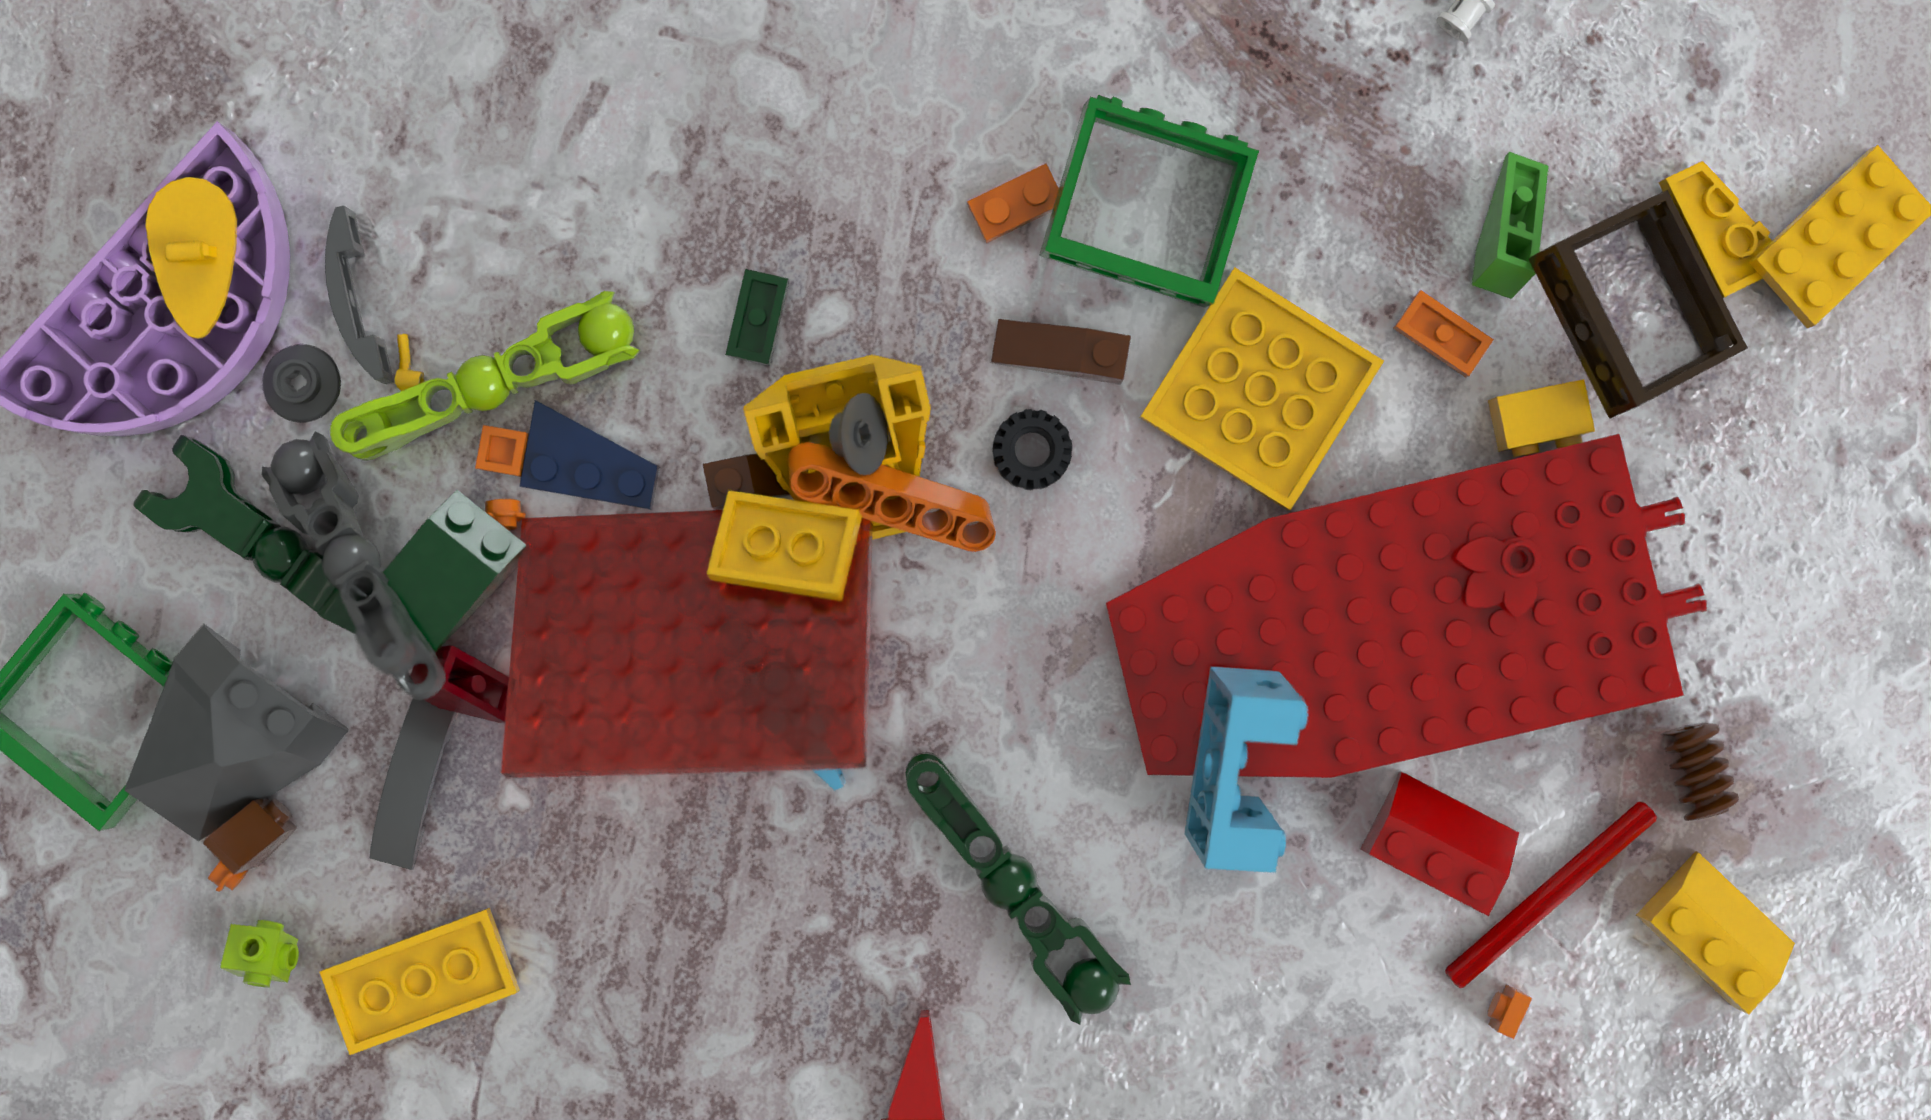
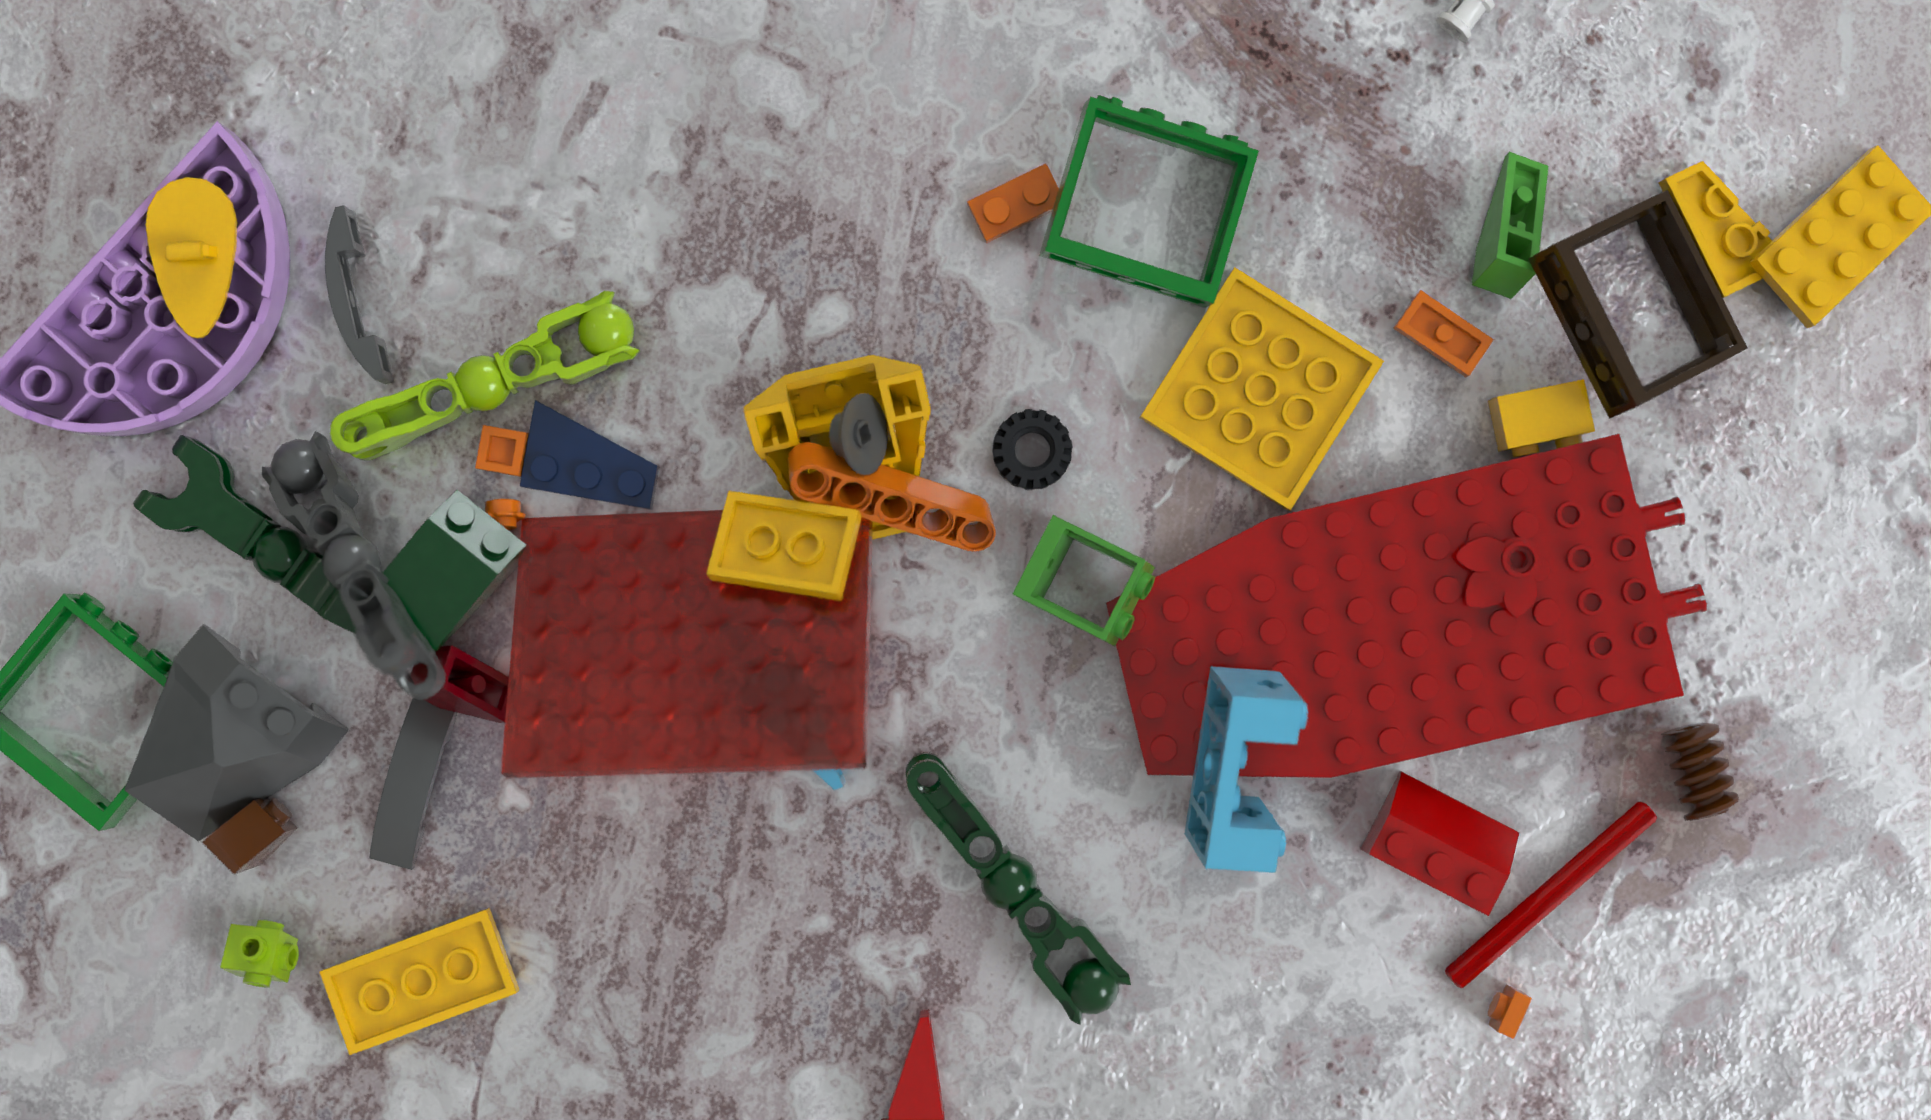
orange plate [208,861,249,892] -> none
dark grey piece [262,344,341,423] -> none
yellow hand [395,334,425,391] -> none
reddish brown slope [703,454,790,510] -> none
dark green plate [725,269,789,366] -> none
reddish brown slope [991,319,1131,385] -> none
yellow slope [1636,851,1795,1015] -> none
none -> bright green window [1013,515,1155,647]

